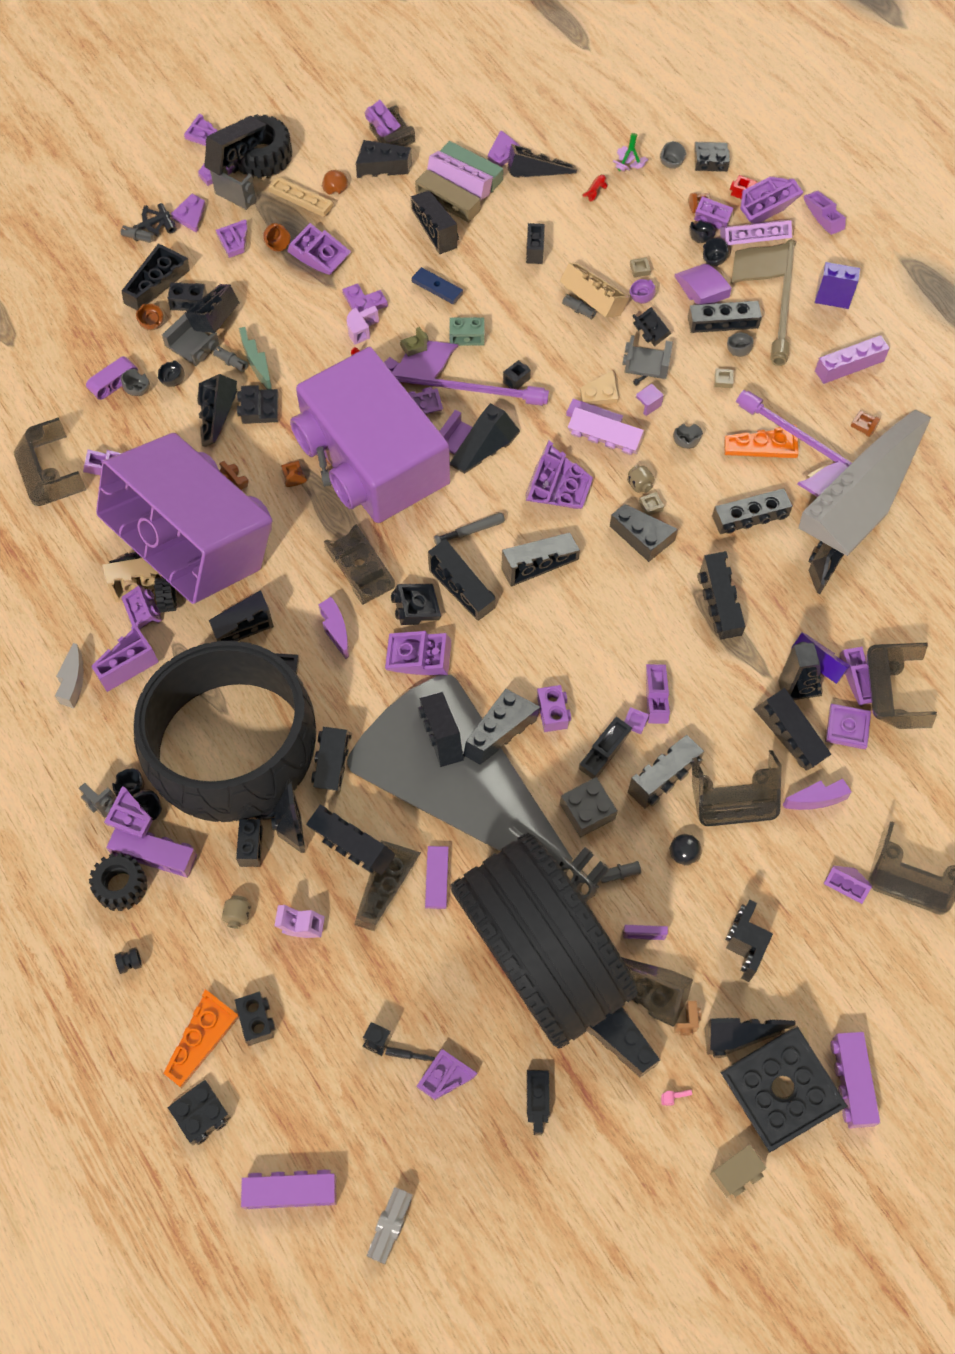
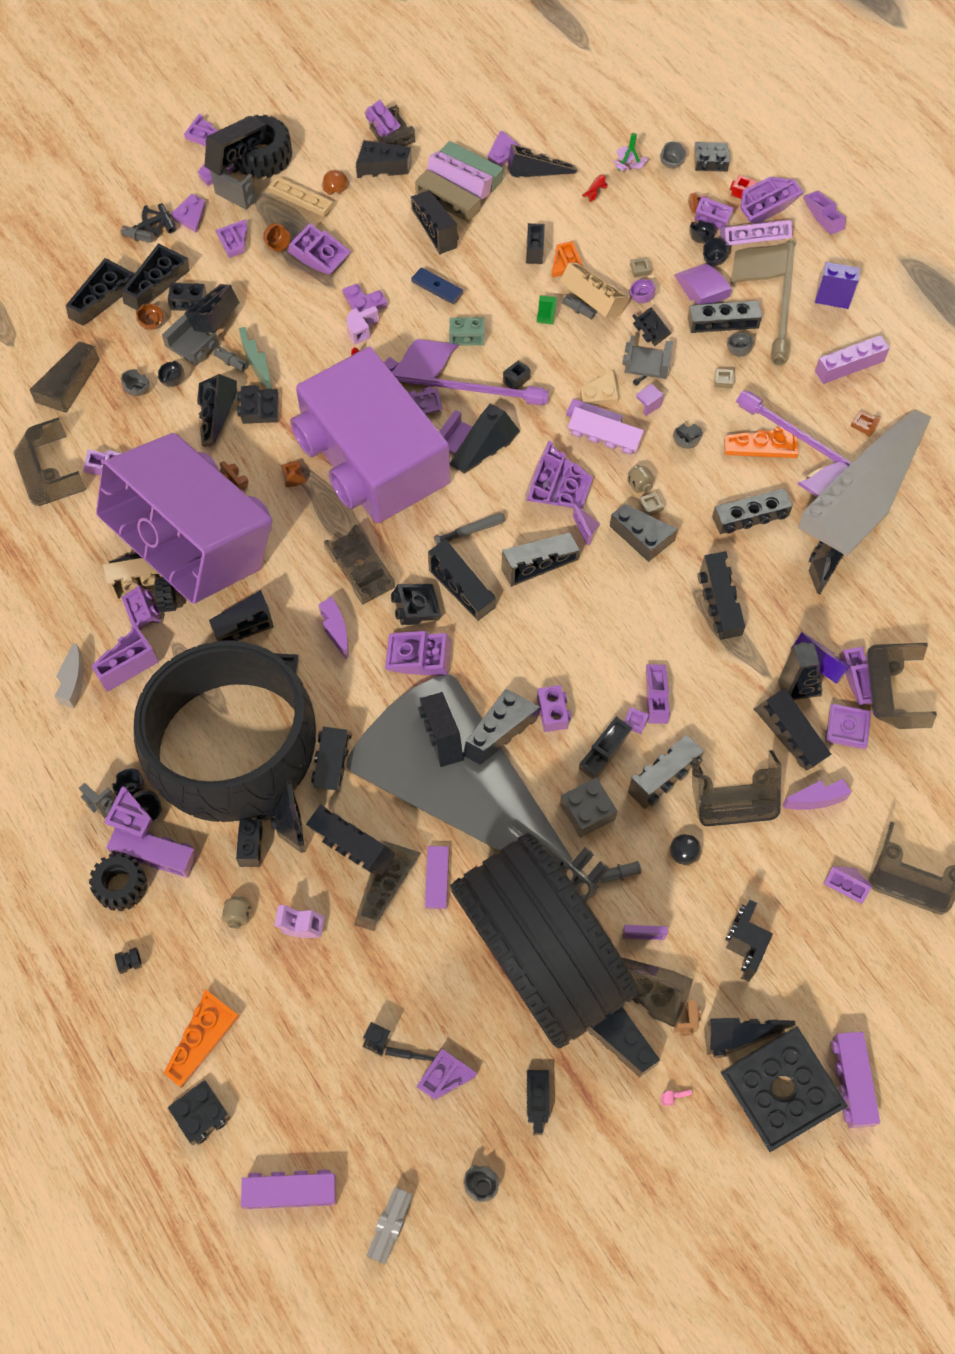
medium lavender beam [86,356,138,400] -> none
black brick [235,991,276,1046] -> none
dark grey piece [316,446,331,487] -> none
olive bracket [400,327,429,356] -> none
dark tan brick [710,1144,766,1198] -> none
none -> clear smoke wedge [29,341,100,413]
none -> black wedge [65,258,134,326]
none -> dark grey hair [463,1165,499,1202]
none -> green panel [537,295,557,325]
none -> orange wing [551,241,583,278]
none -> medium lavender slope [572,505,600,546]

